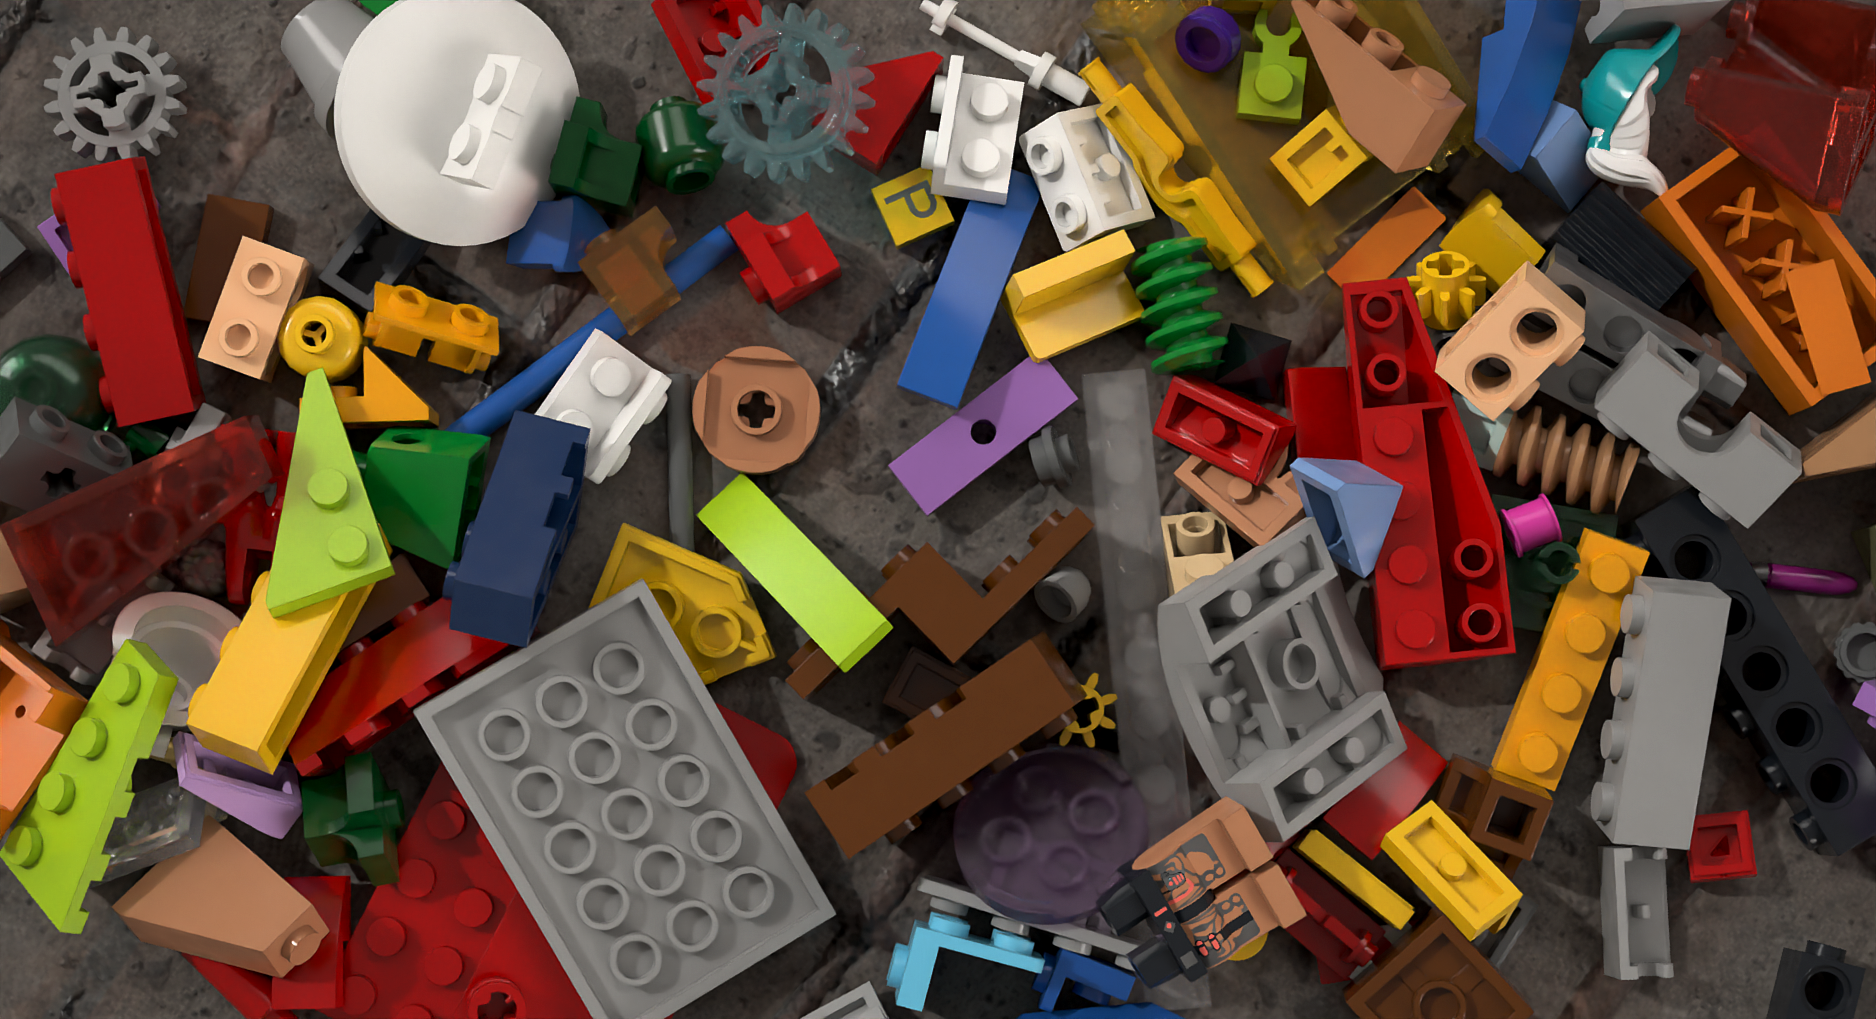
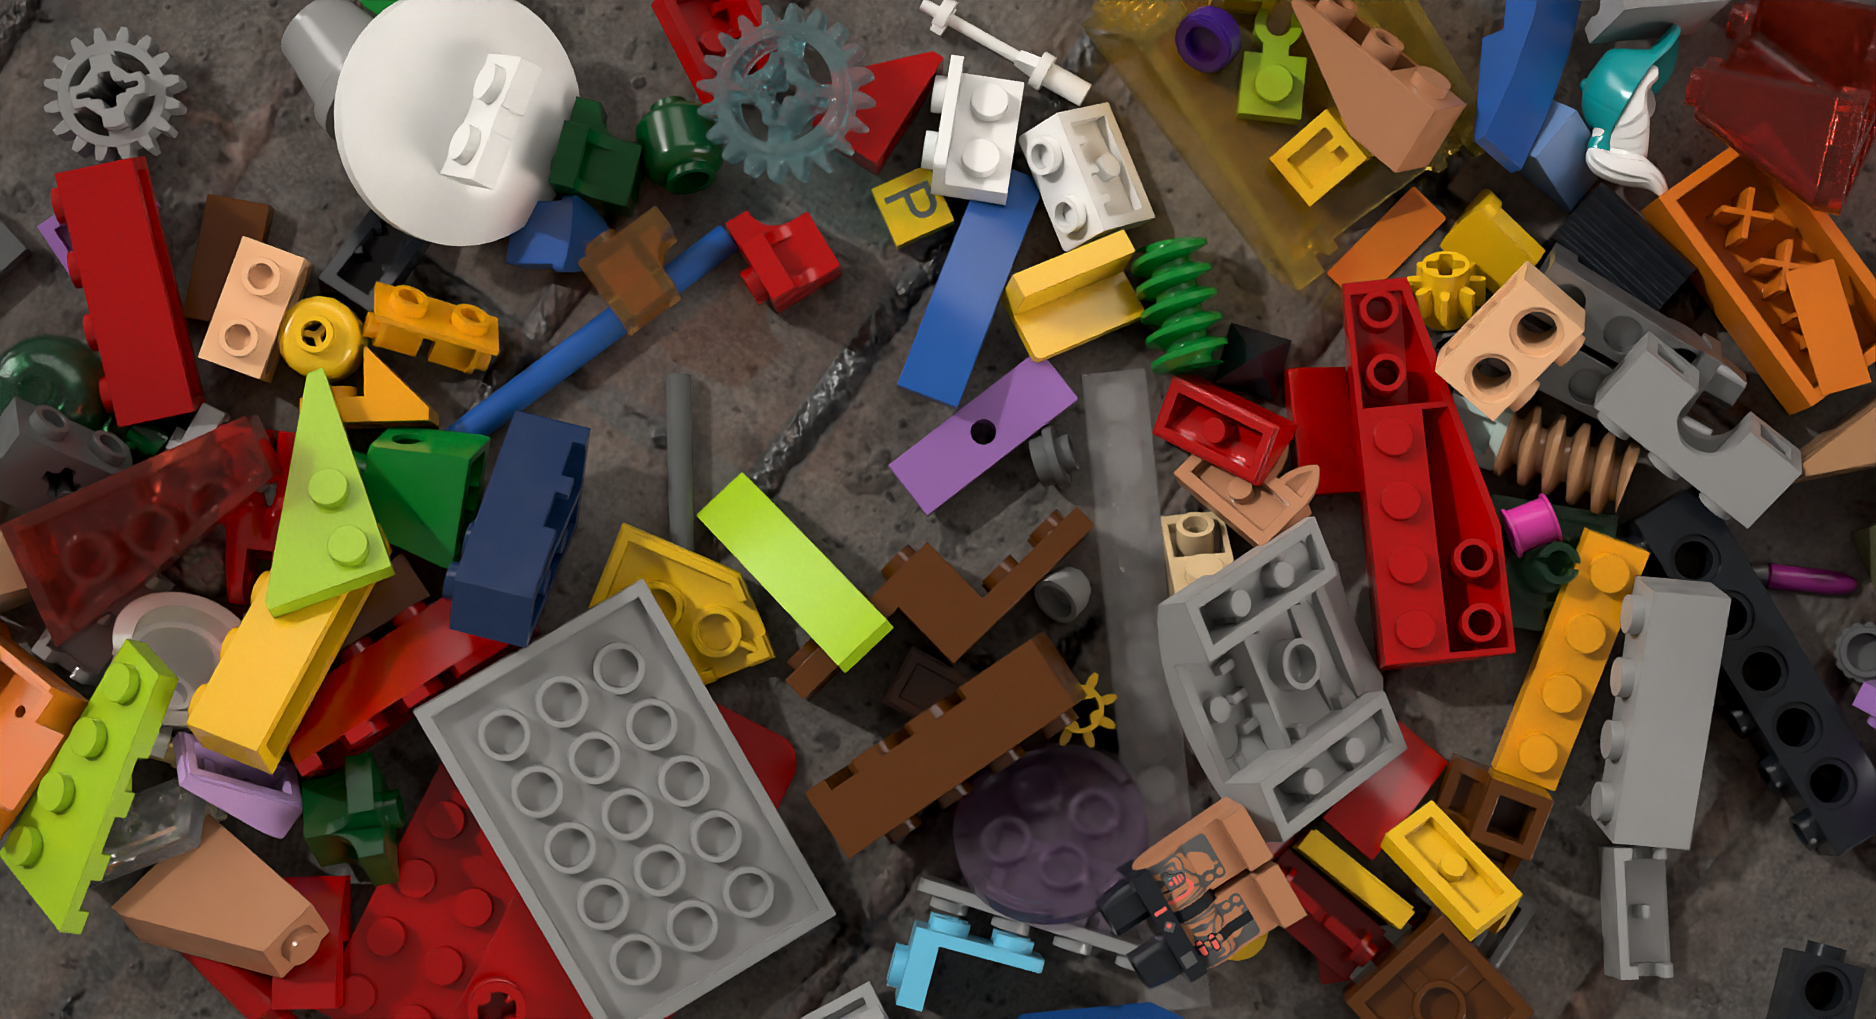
white bracket [534,328,672,484] -> none
nougat plate [692,346,821,475] -> none
blue bracket [1031,947,1136,1013] -> none
yellow piece [1077,57,1274,298] -> none
medium blue slope [1290,457,1404,578] -> none
red tile [1686,810,1757,883] -> none

